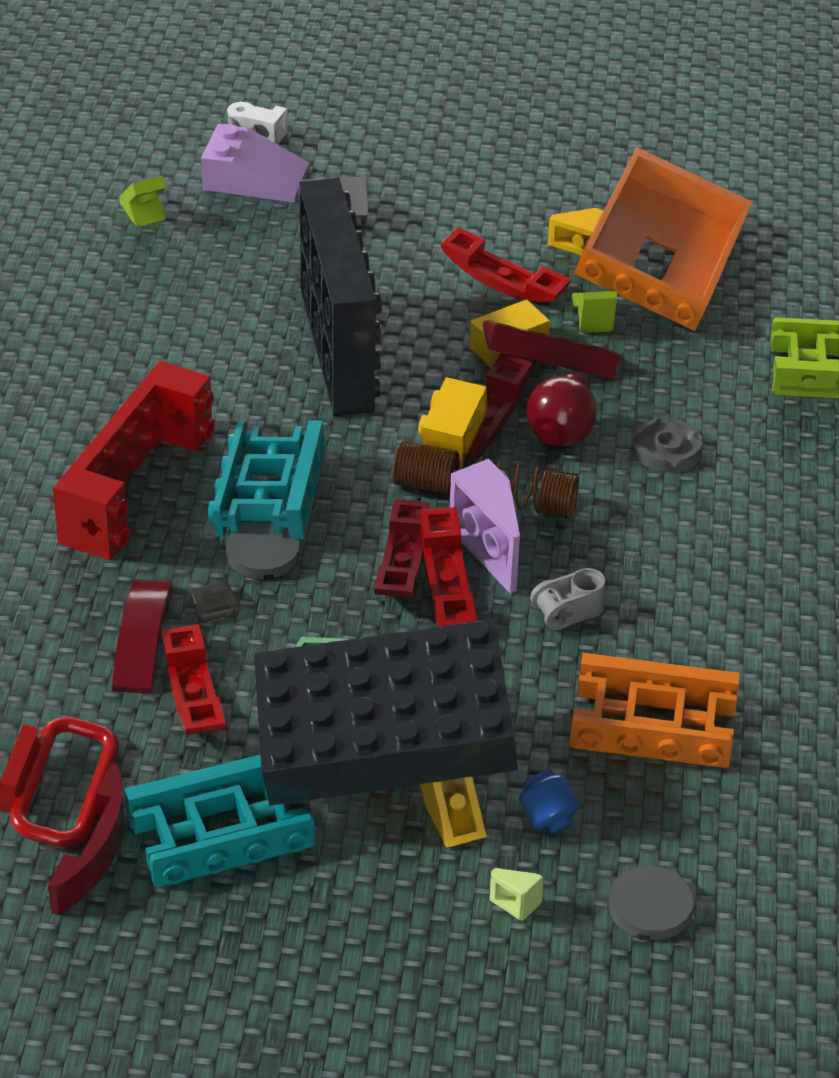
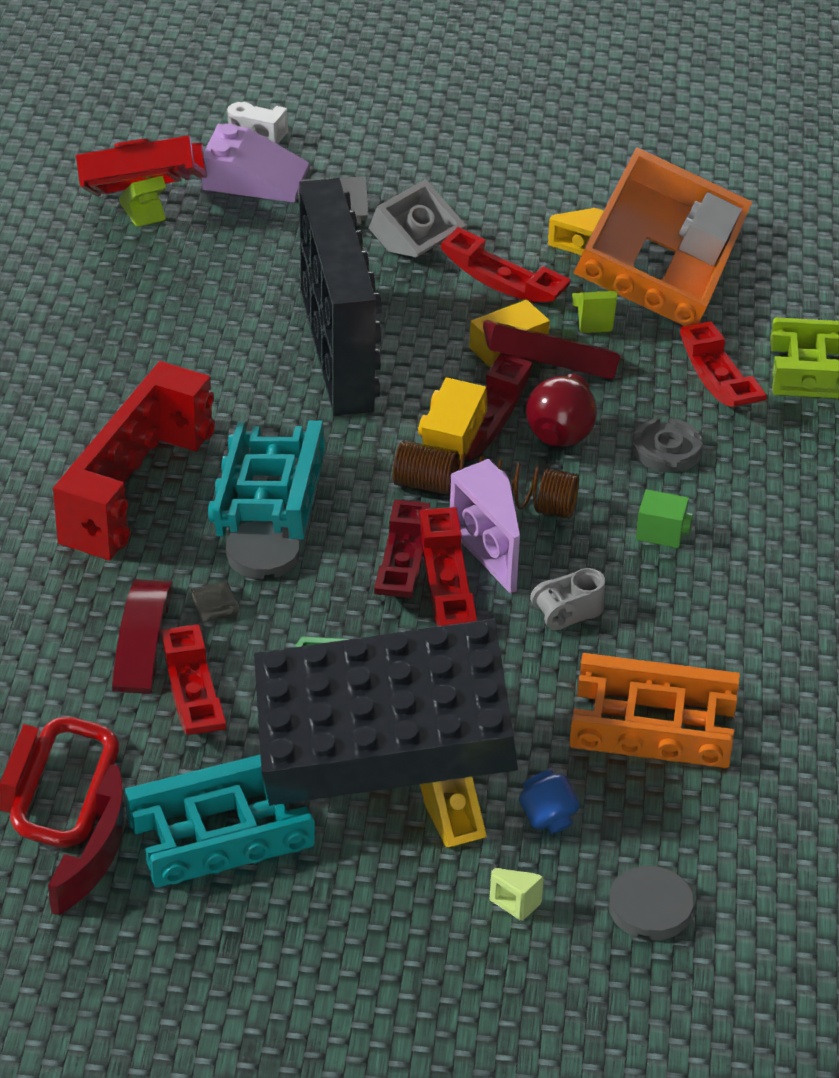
none -> red piece [76,135,207,196]
none -> light grey slope [369,179,466,257]
none -> bright green brick [636,489,694,548]
none -> light grey brick [678,192,742,266]
none -> red slope [680,321,767,407]

